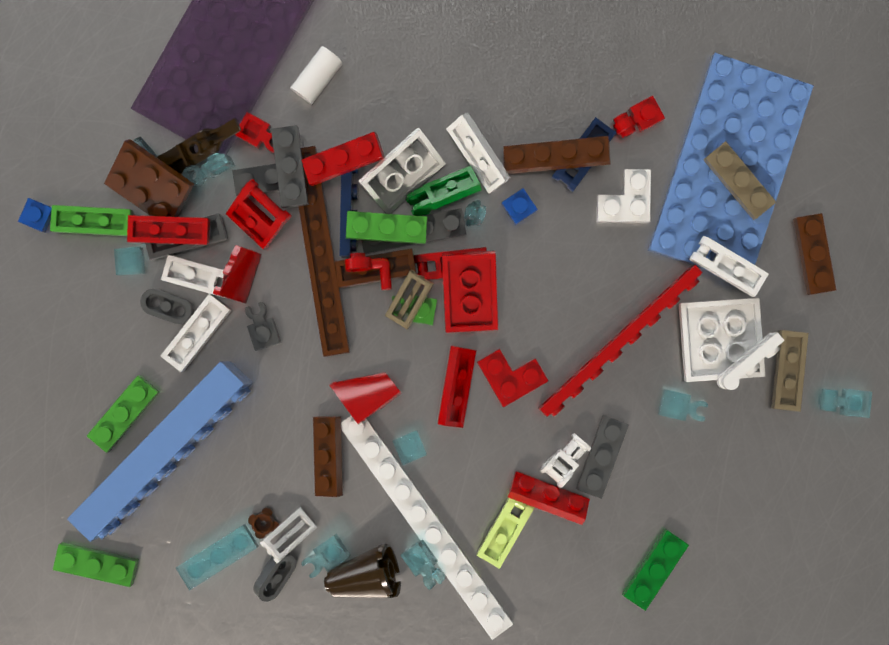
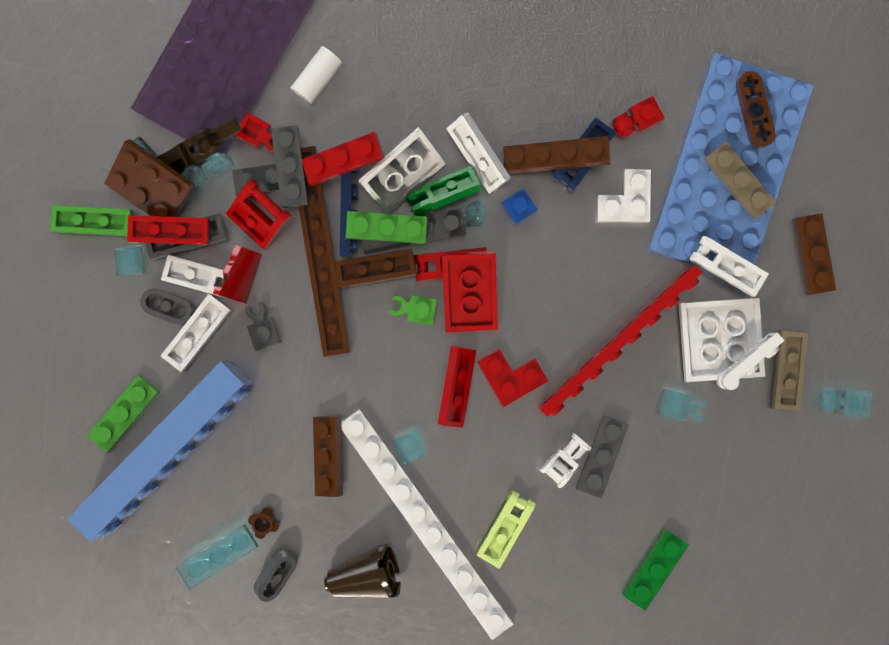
blue plate [18,198,52,233] -> none
bright green plate [53,542,139,587] -> none
white tile [260,507,317,563] -> none
clear light blue plate [301,533,351,578] -> none
red slope [329,372,402,425] -> none
red plate [345,253,392,290] -> none
dark tan tile [385,270,435,329] -> none
clear light blue plate [400,540,446,590] -> none
red plate [508,471,590,525] -> none
none -> reddish brown beam [736,71,776,149]

